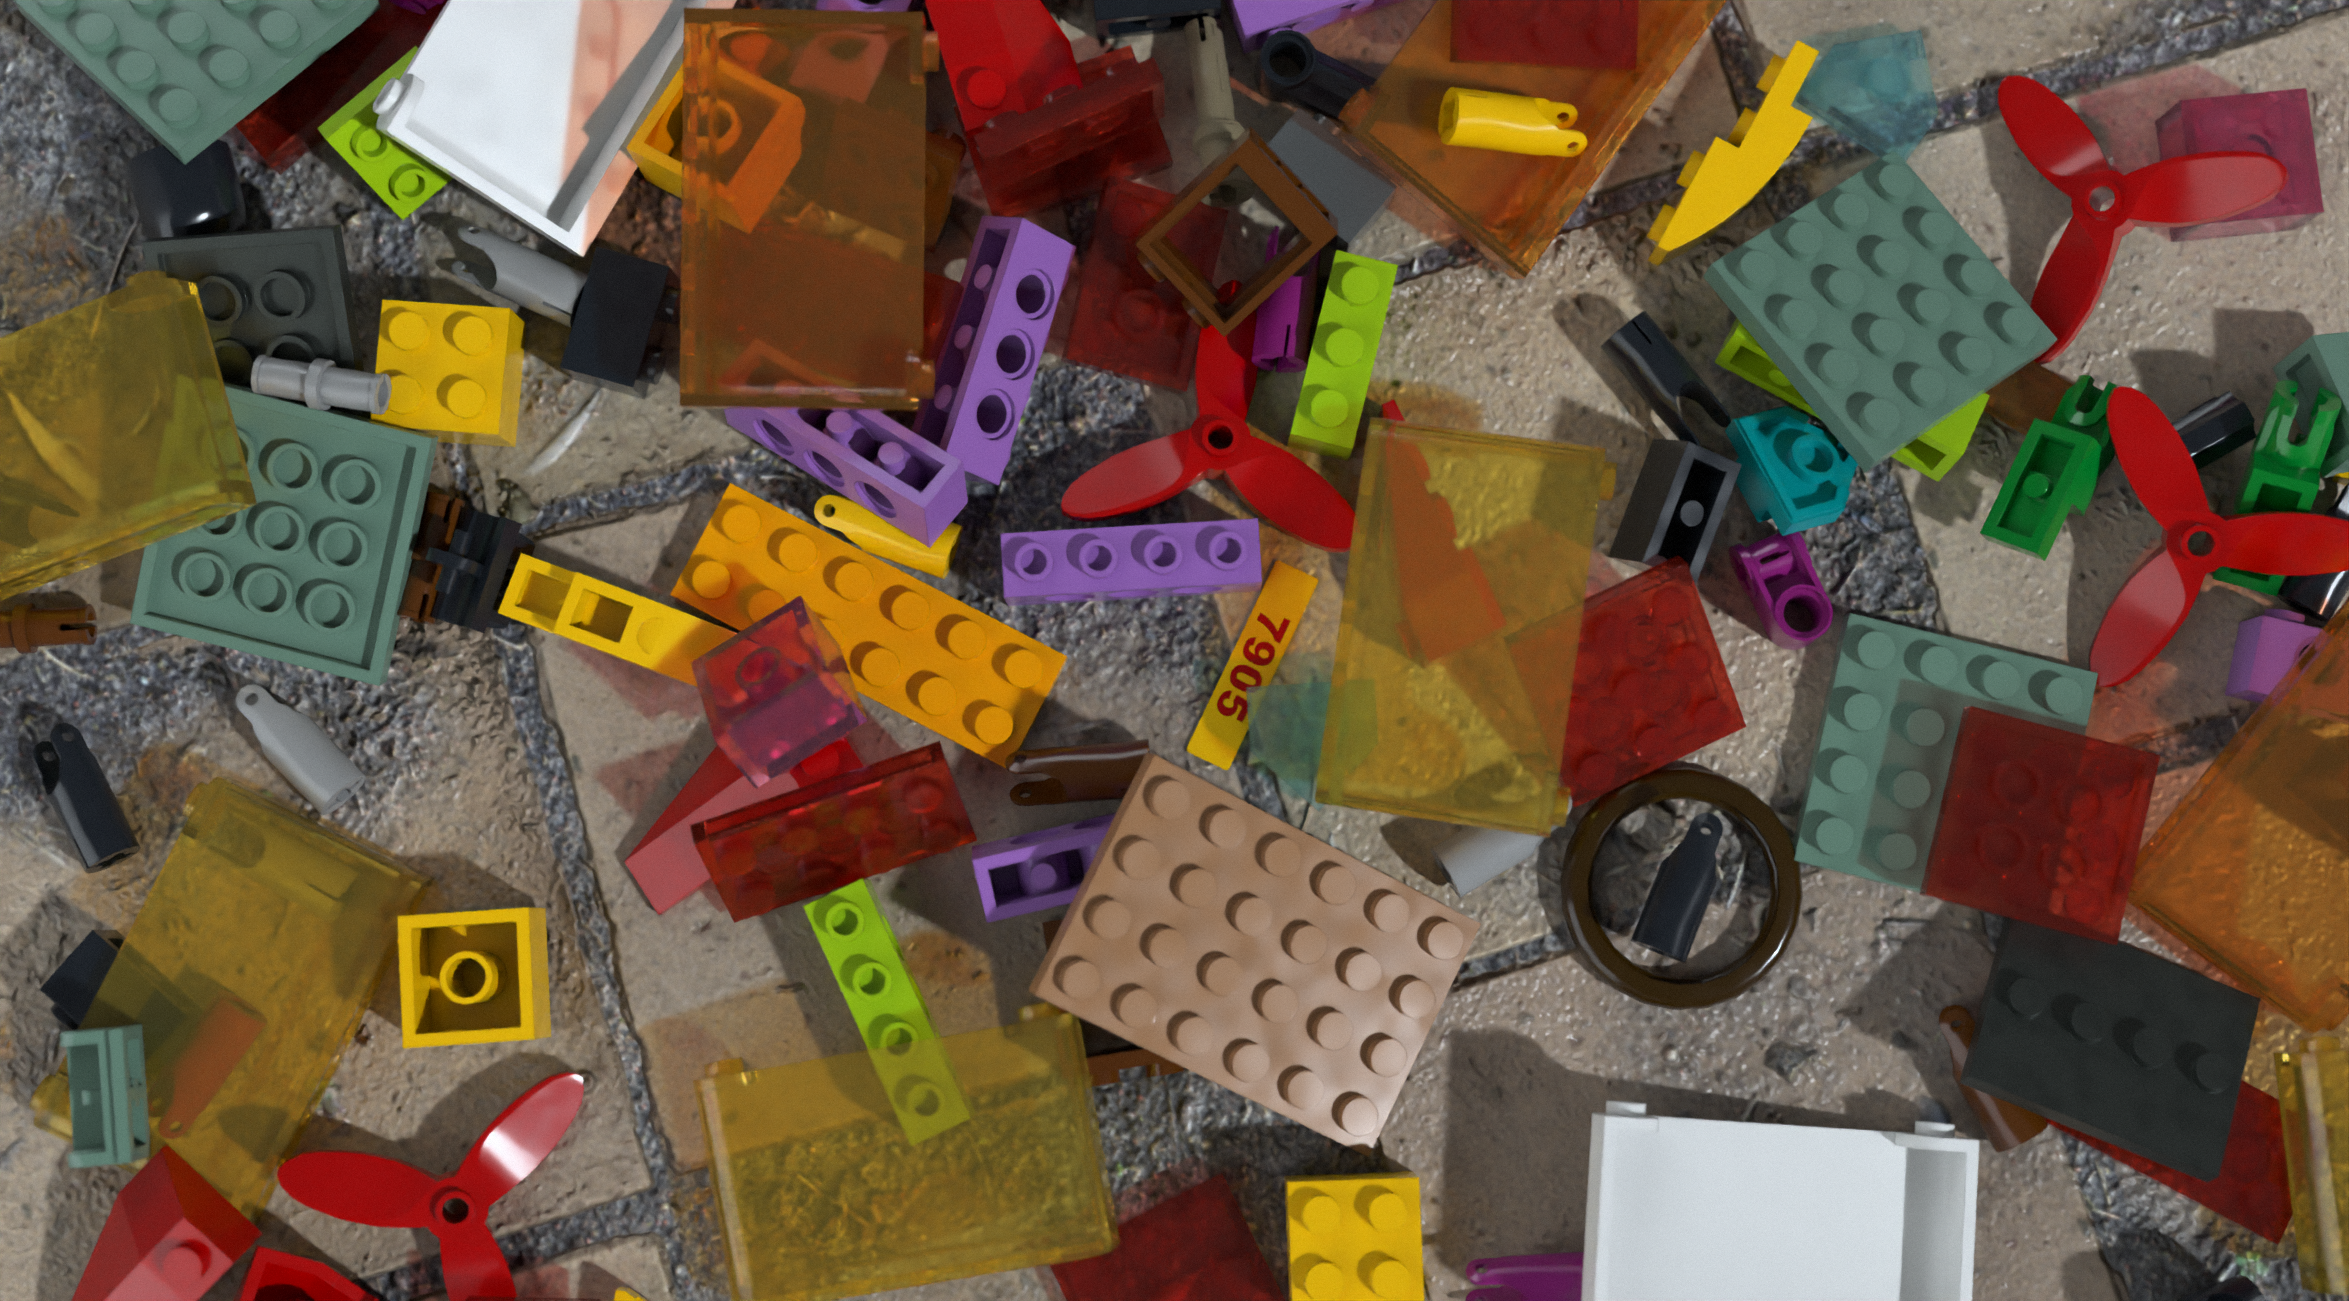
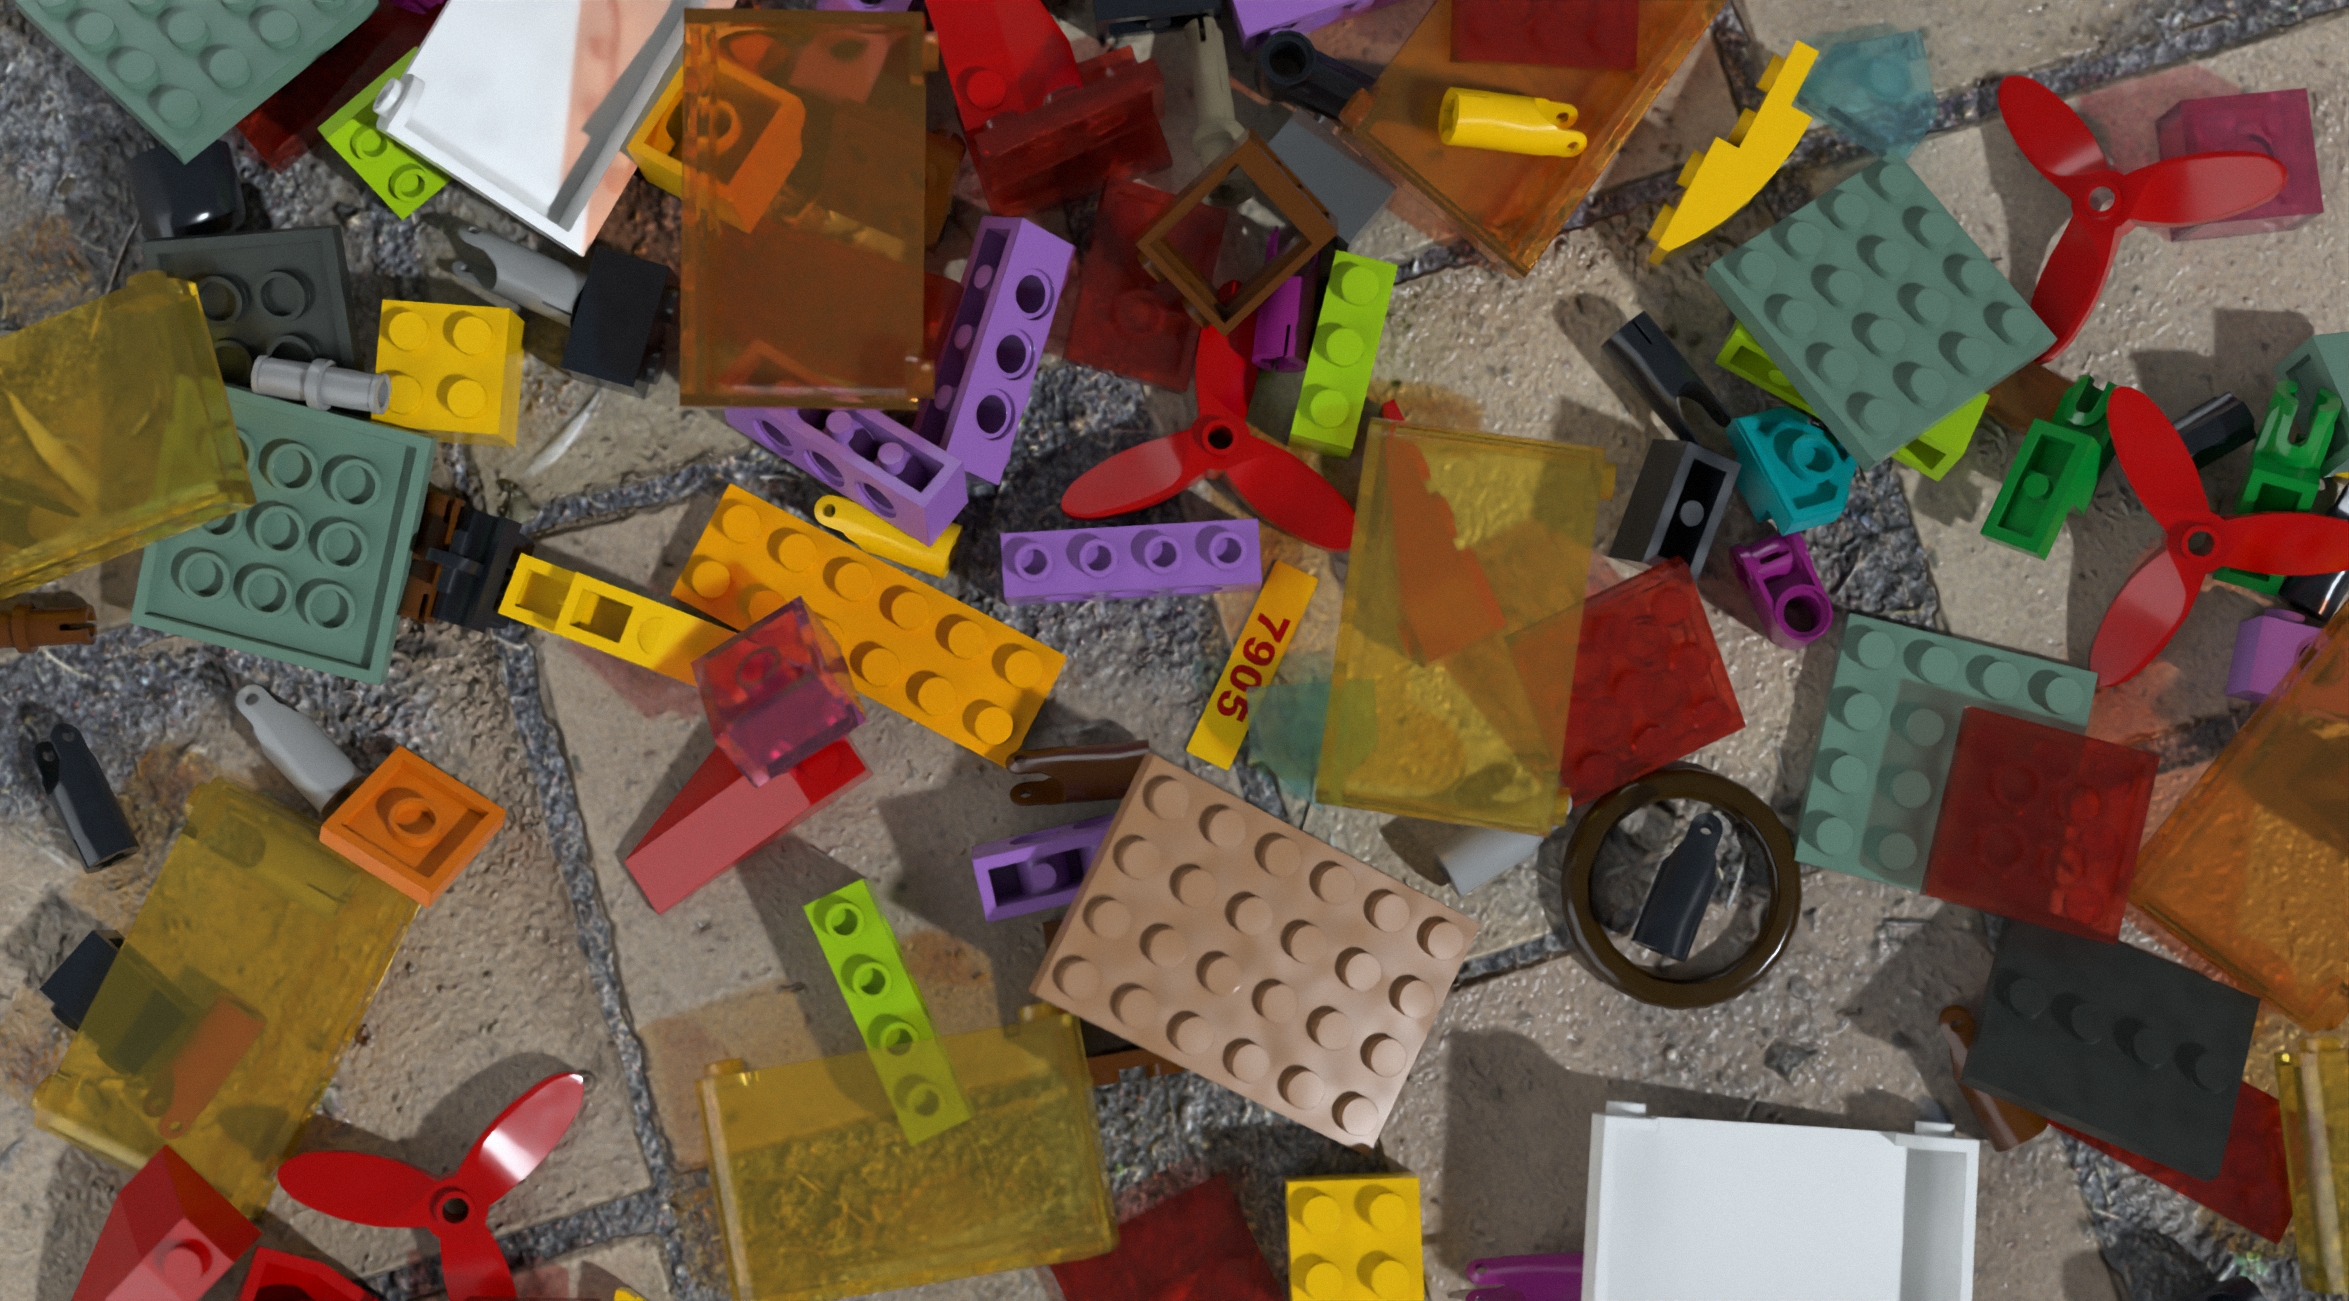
sand green hinge [59,1024,151,1168] -> none
yellow brick [397,907,551,1048] -> none
clear red plate [690,741,978,923] -> none
none -> orange plate [319,745,507,908]

